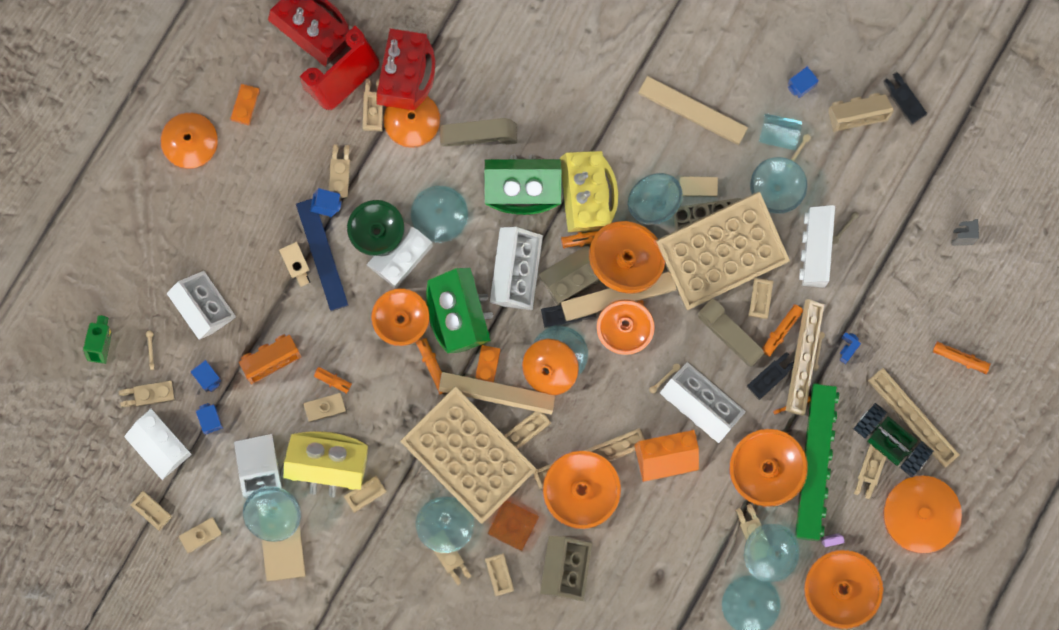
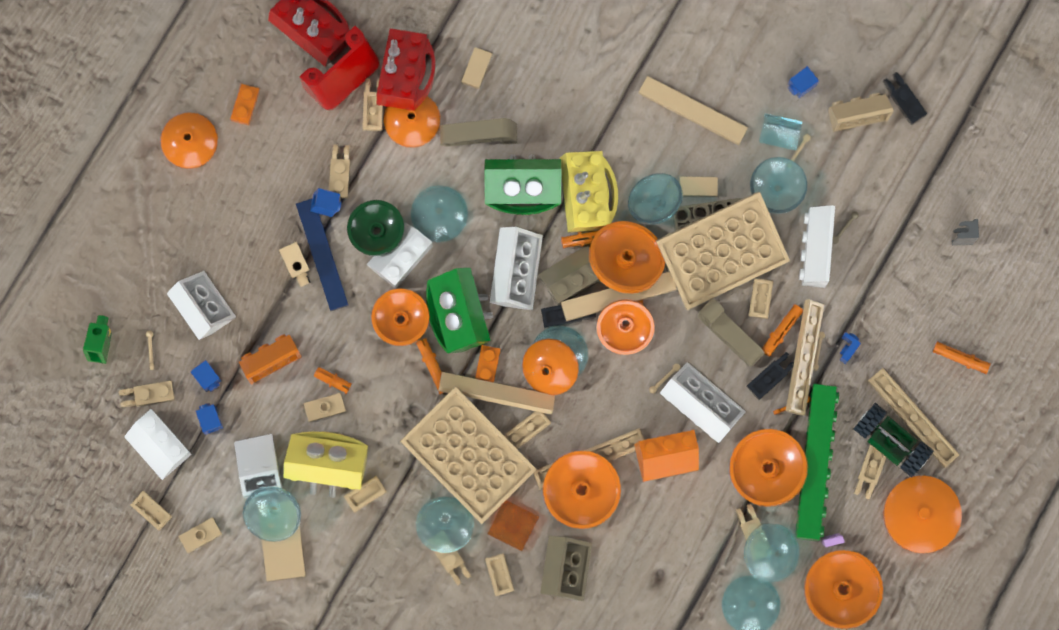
none -> tan tile [461,47,492,89]

